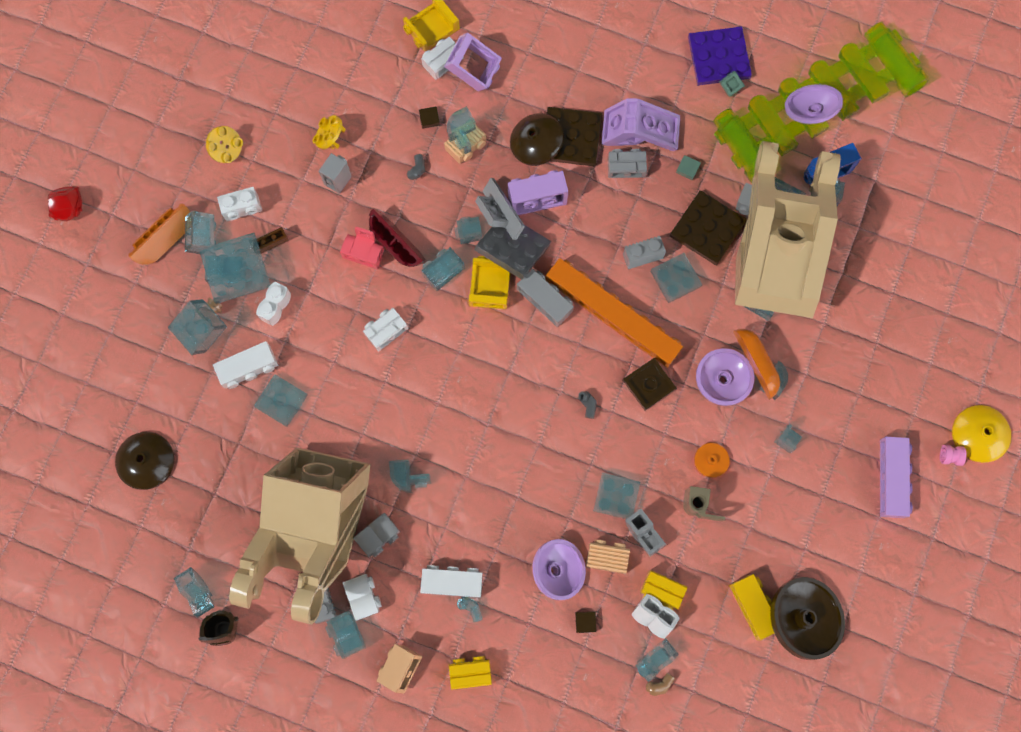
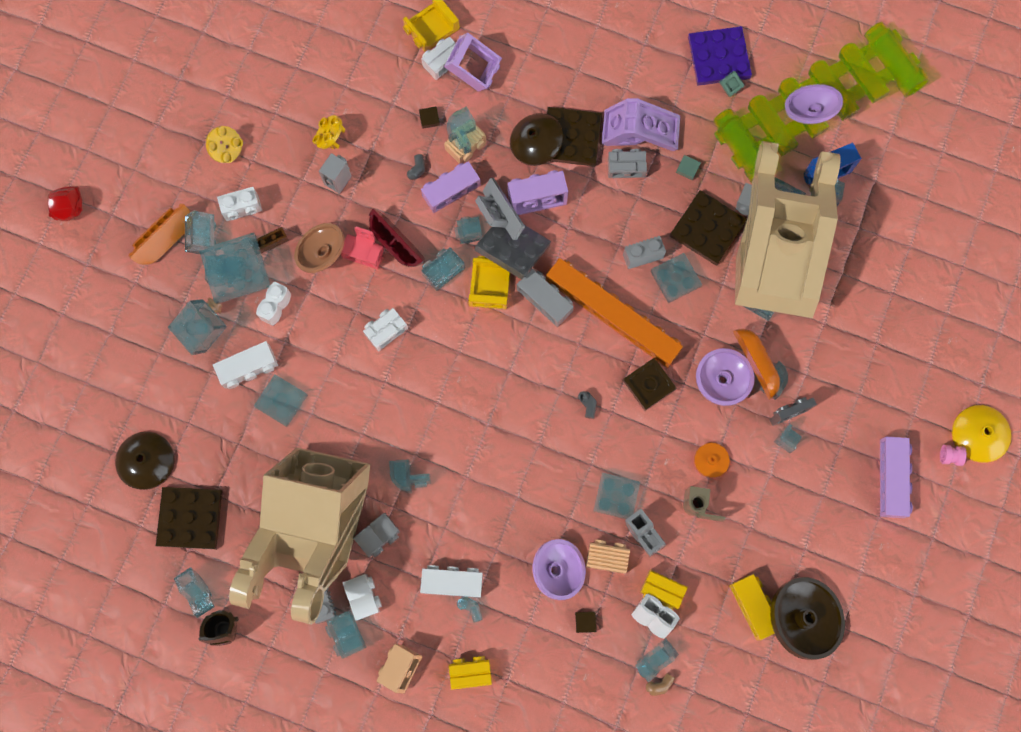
none -> dark brown plate [156,487,222,550]
none -> nougat dish [294,223,345,273]
none -> lavender brick [421,161,481,213]
none -> flat silver plate [769,397,817,426]

